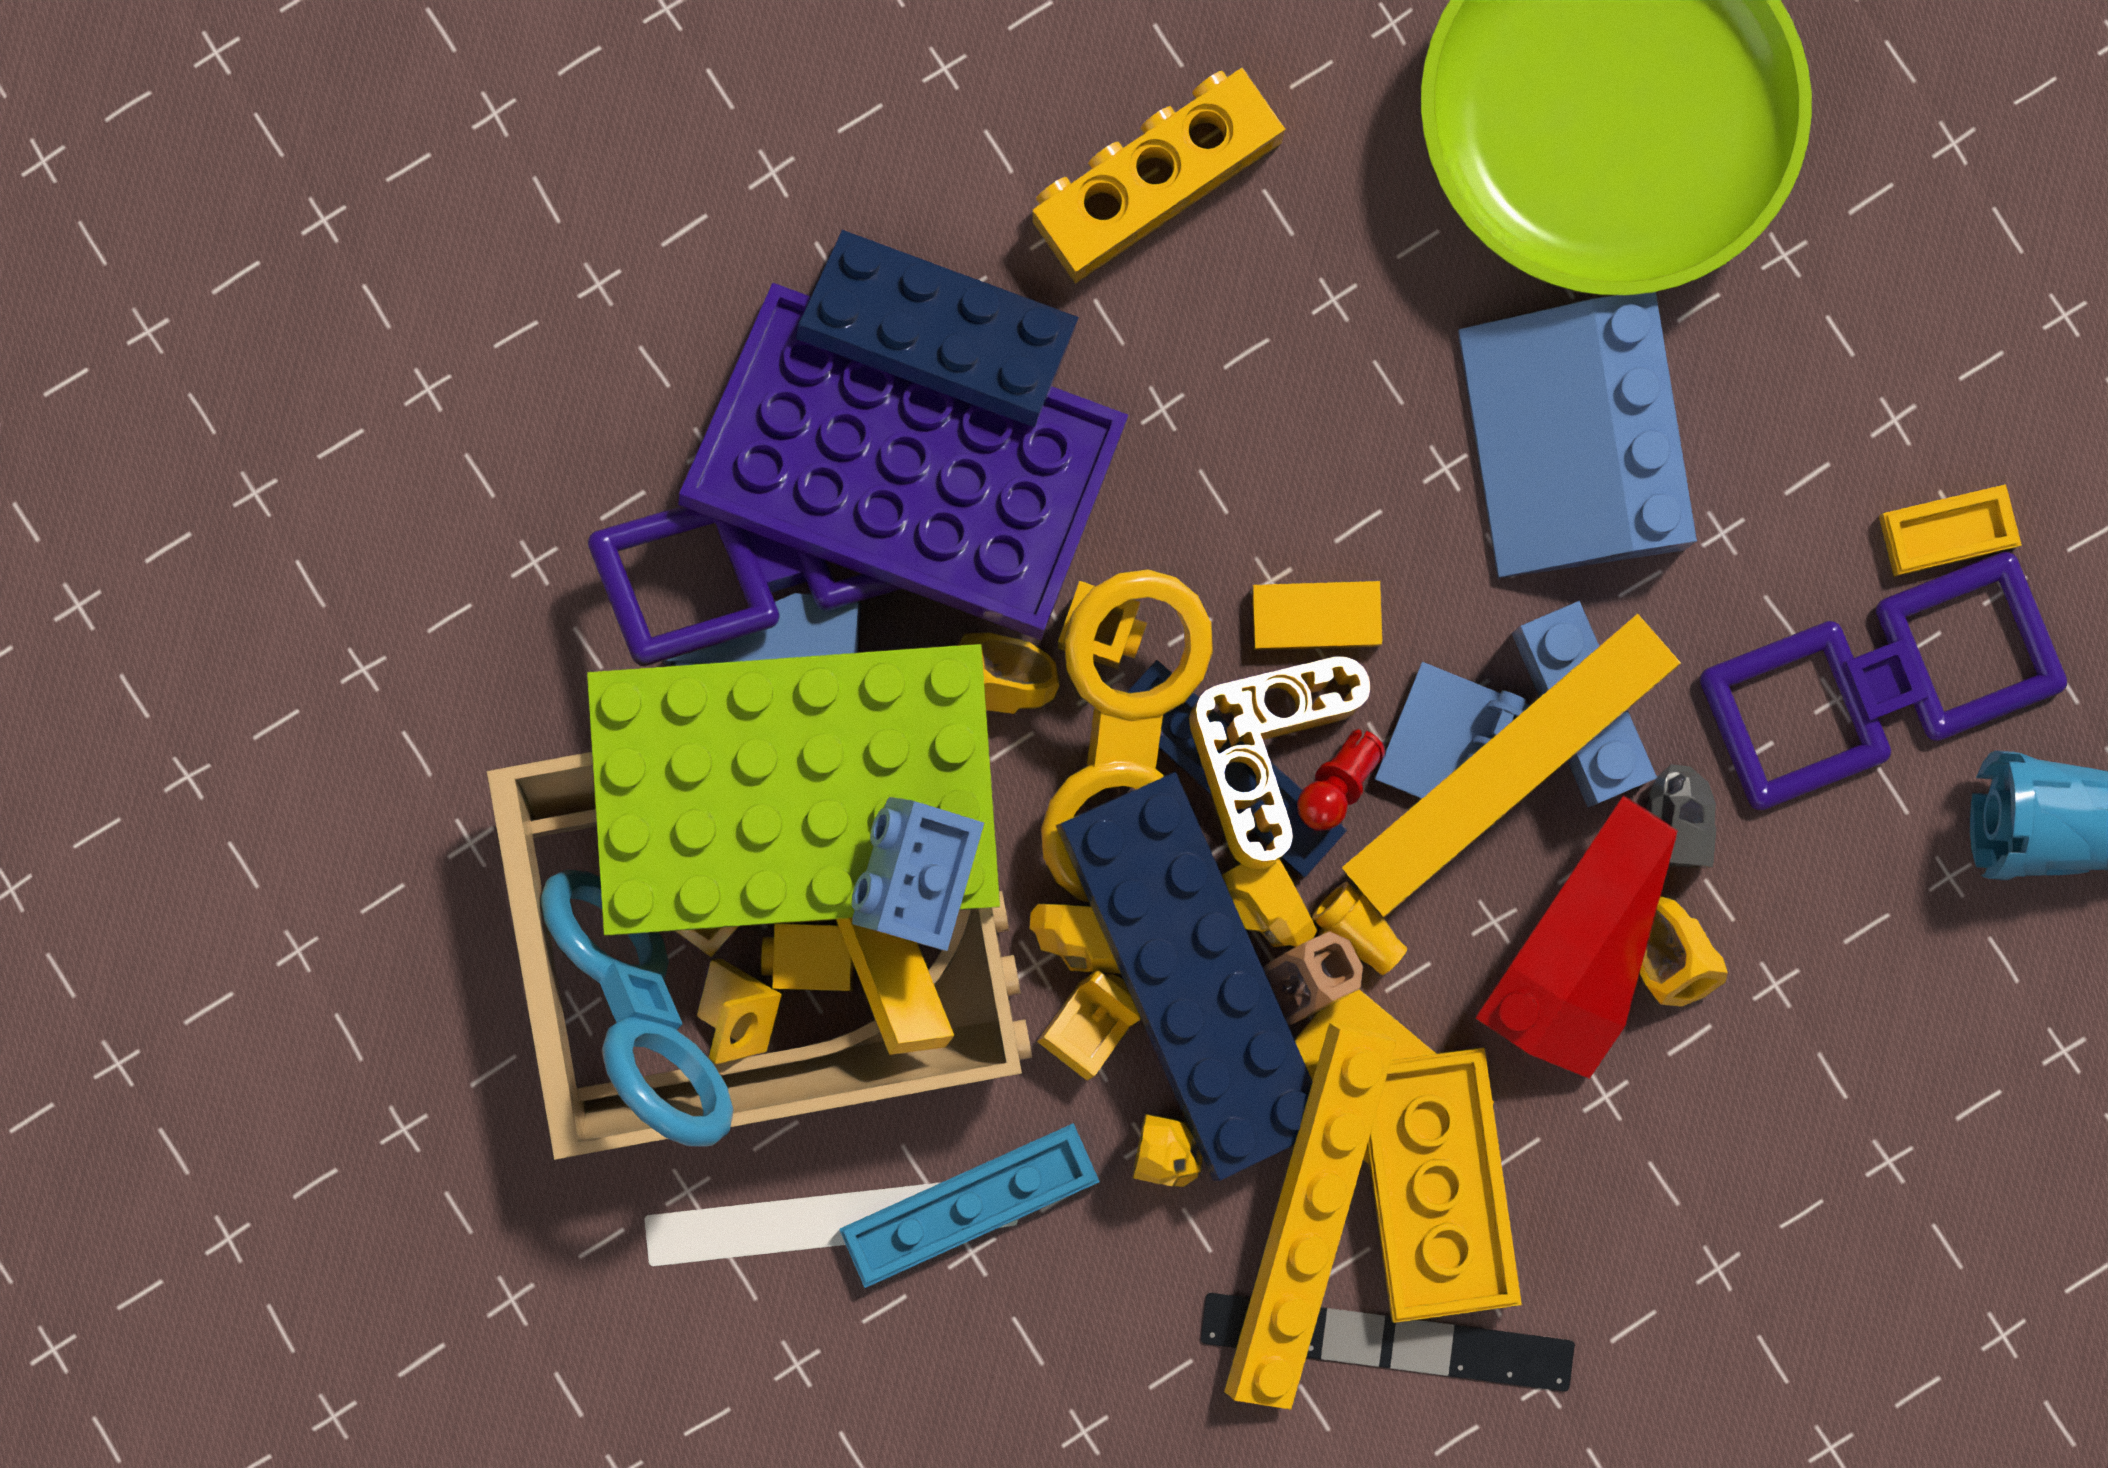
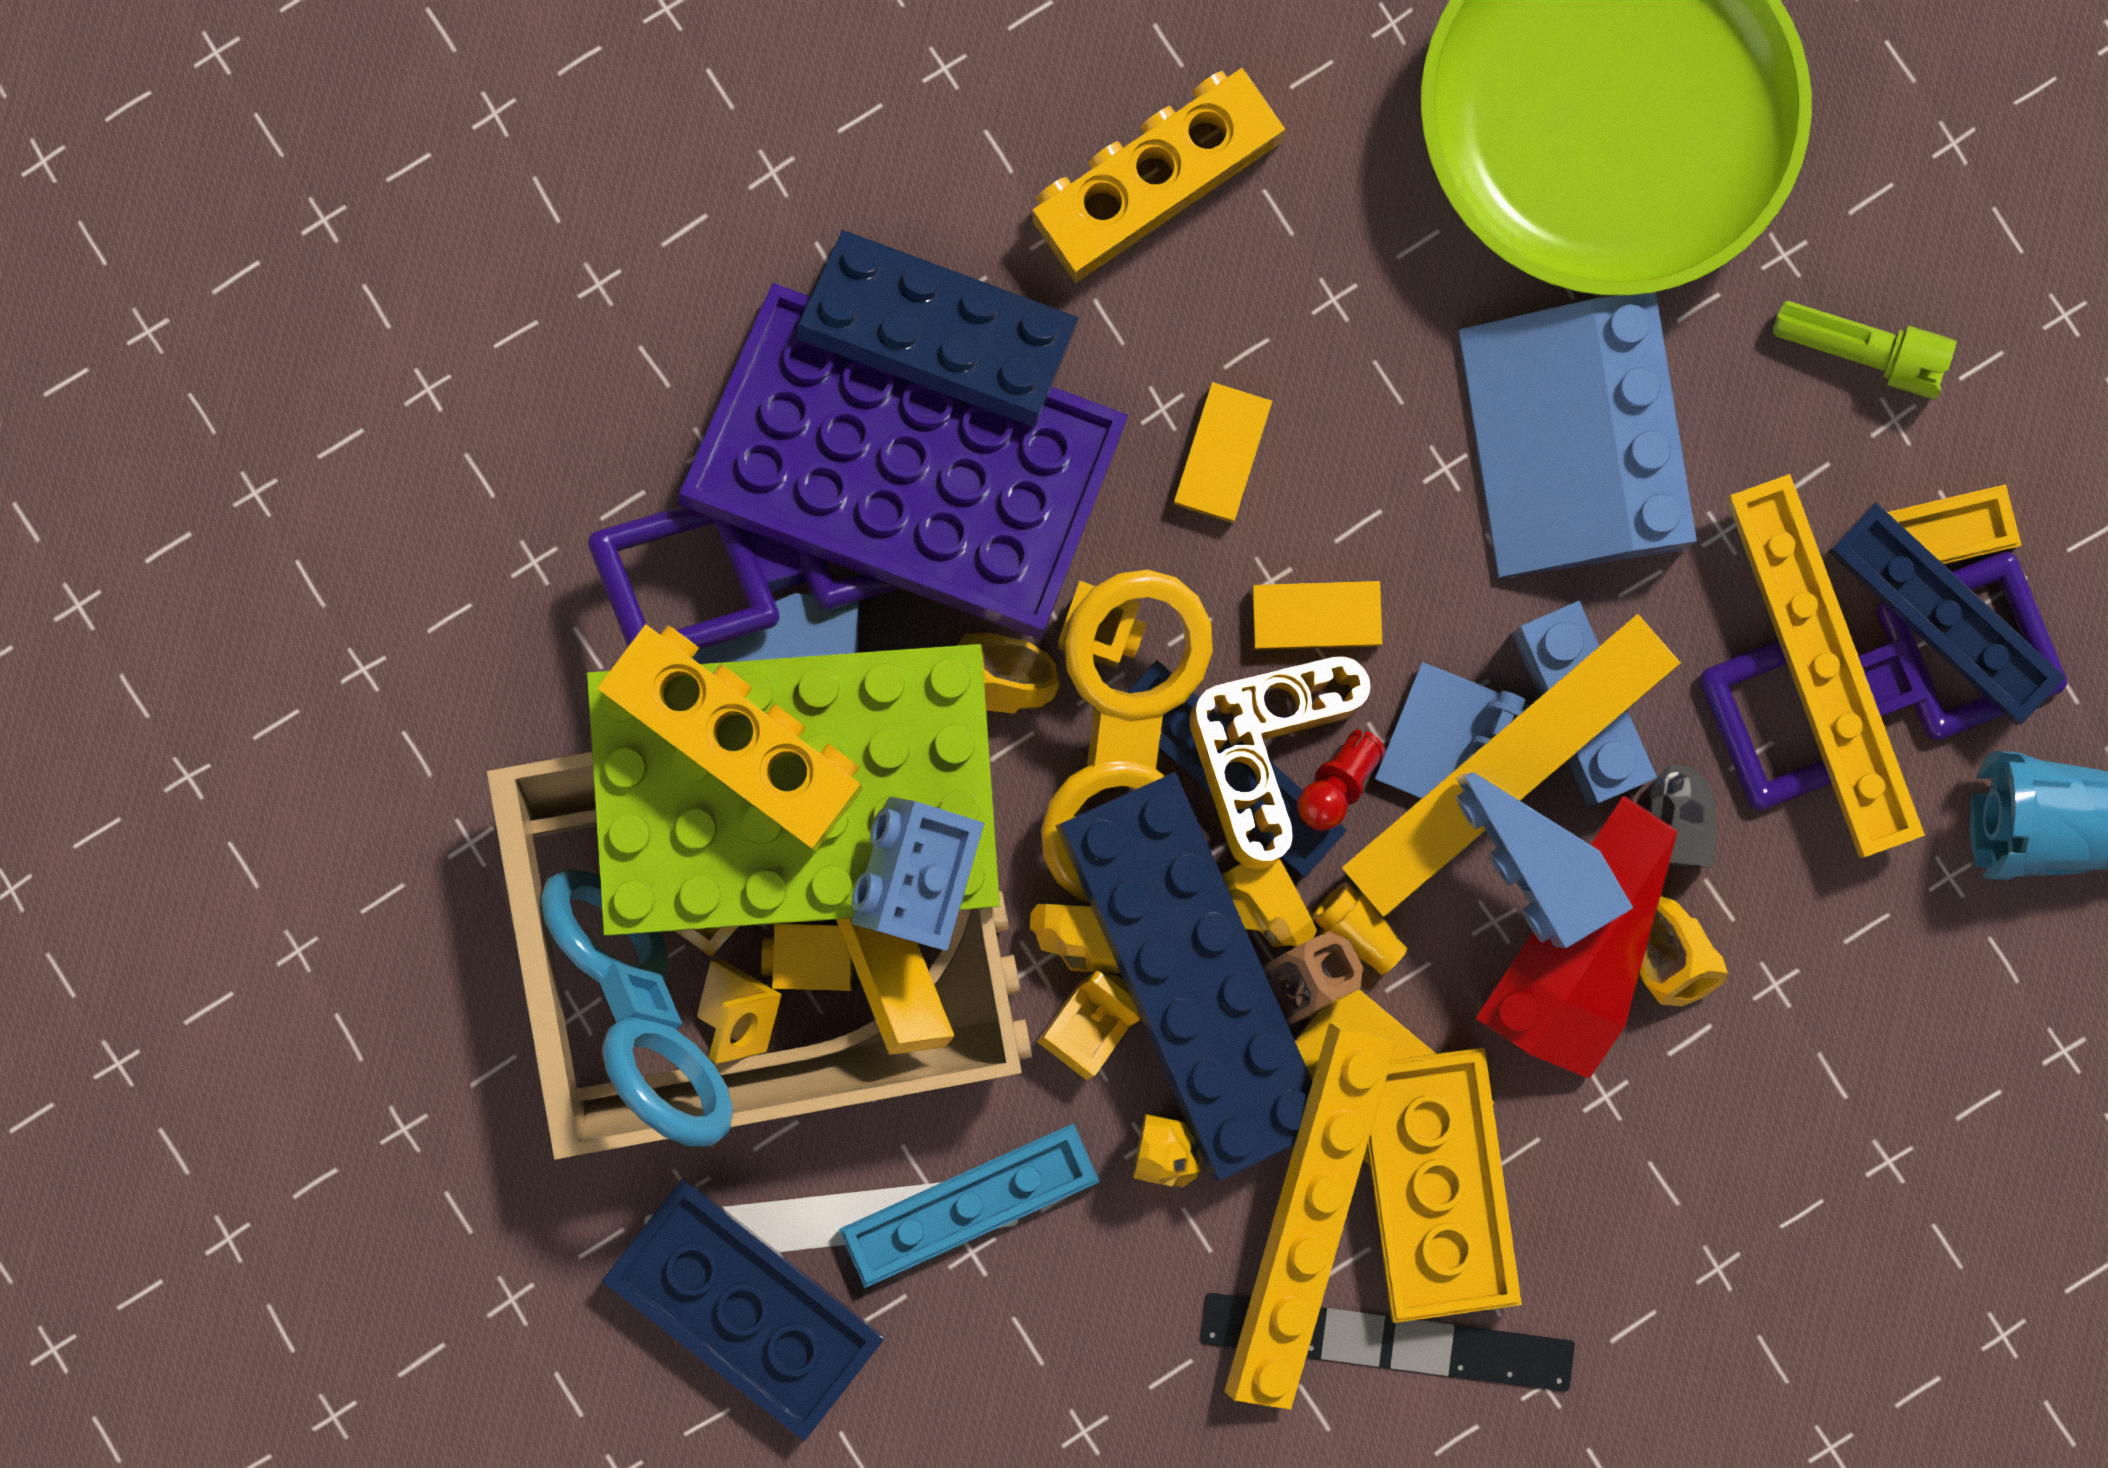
none -> yellow brick [597,624,863,851]
none -> dark blue plate [602,1177,886,1442]
none -> yellow tile [1173,382,1272,524]
none -> medium blue slope [1455,772,1633,948]
none -> yellow plate [1726,474,1925,858]
none -> lime piece [1773,301,1957,401]
none -> dark blue plate [1828,502,2066,726]

